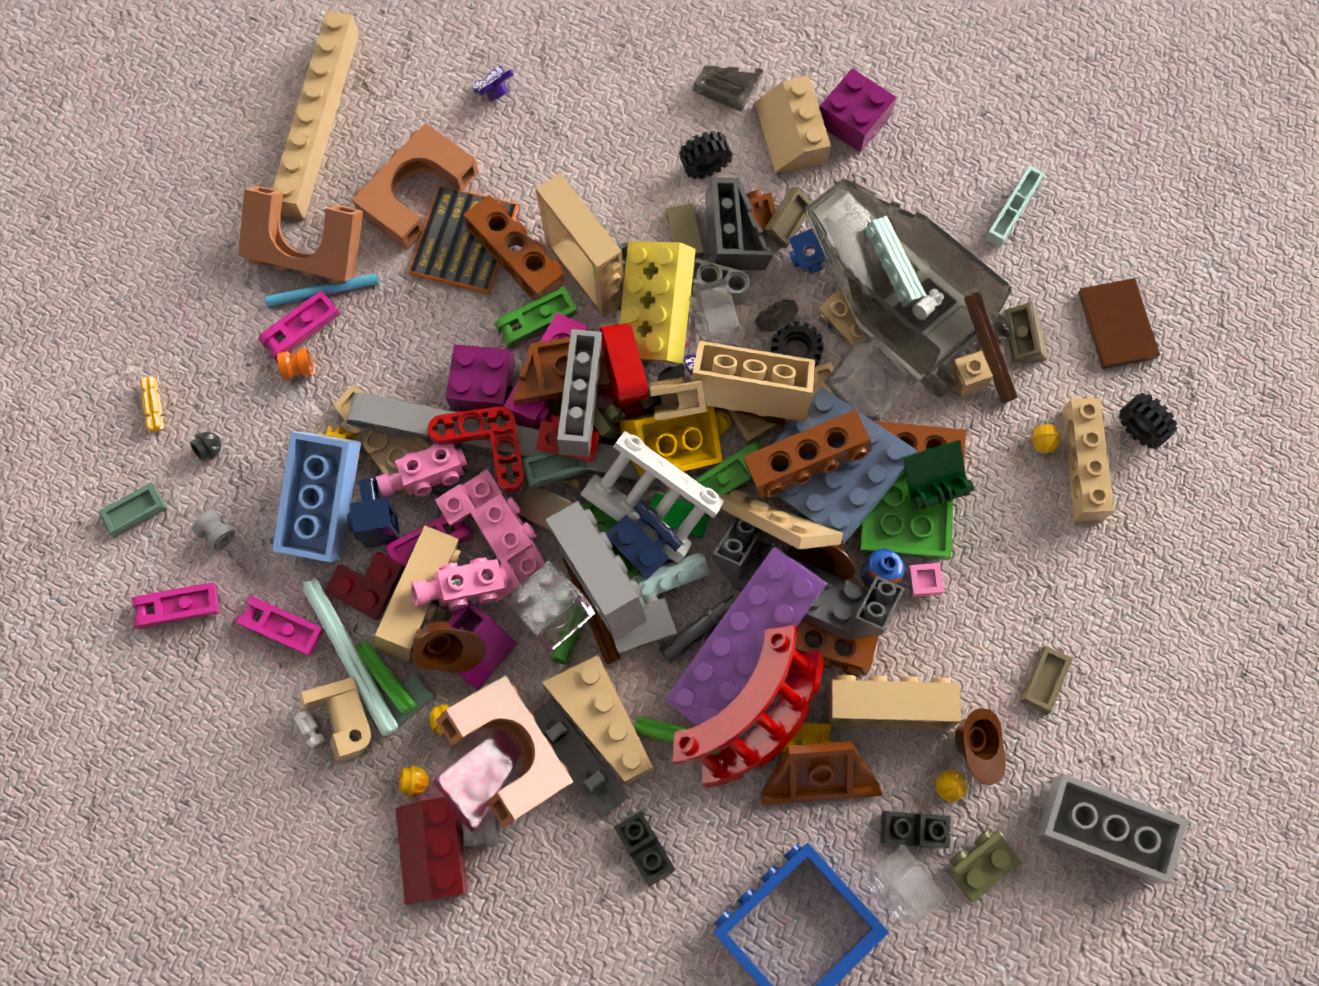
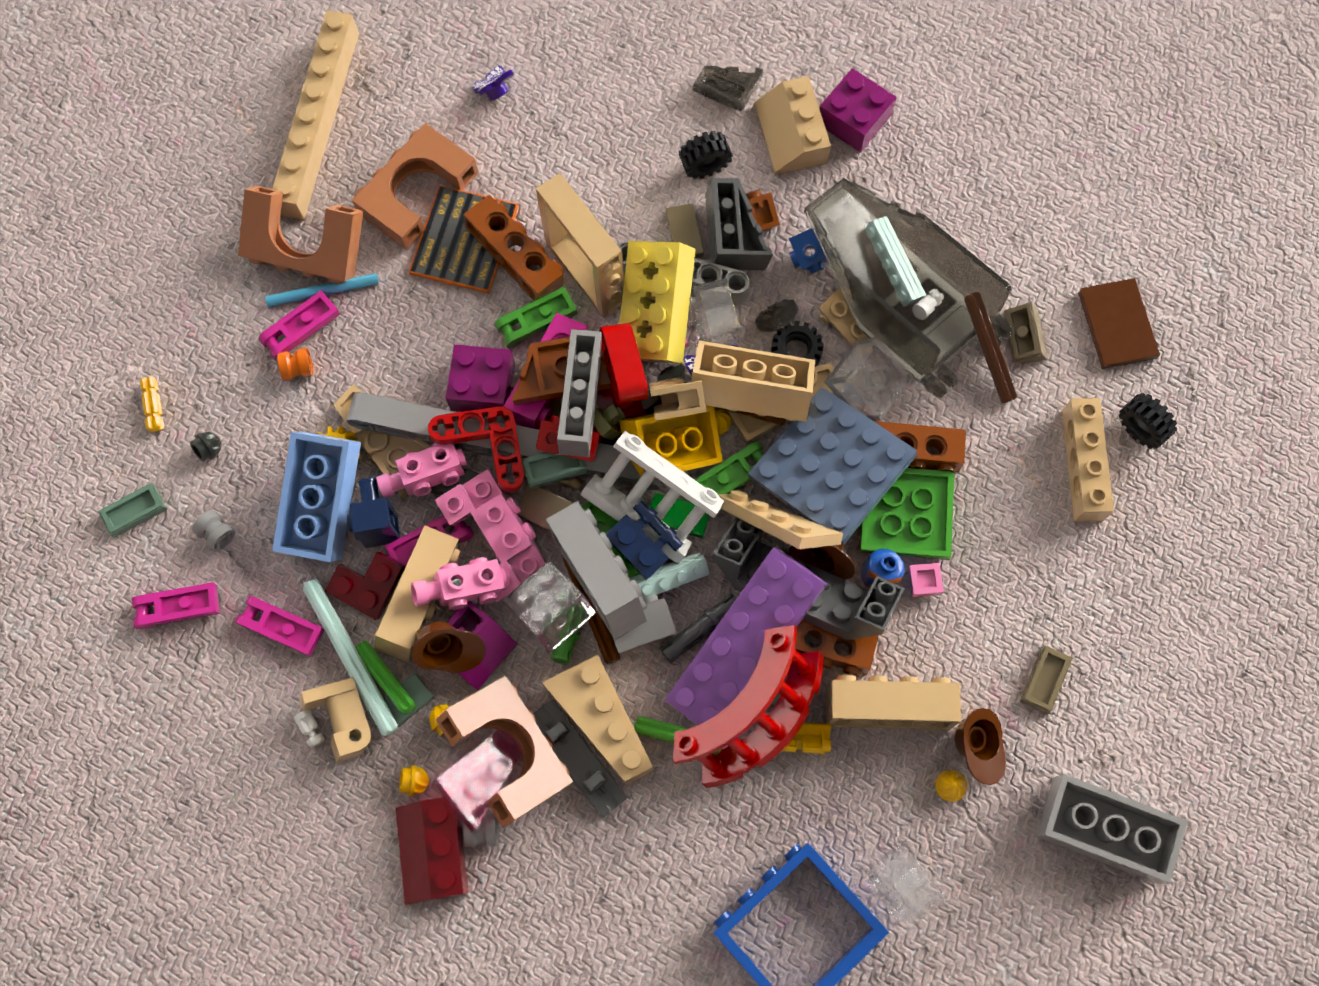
pearl dark grey slope [614,811,676,887] -> none
dark orange brick [743,409,872,498] -> none
dark orange wing [760,741,882,805] -> none
dark tan tile [764,186,814,248] -> none
pearl dark grey slope [881,811,950,849] -> none
dark green hinge [903,440,974,512] -> none
olive bracket [946,829,1021,902] -> none
tan brick [948,351,993,398] -> none
light aqua piece [985,166,1045,248] -> none
yellow plate [1031,424,1061,454] -> none

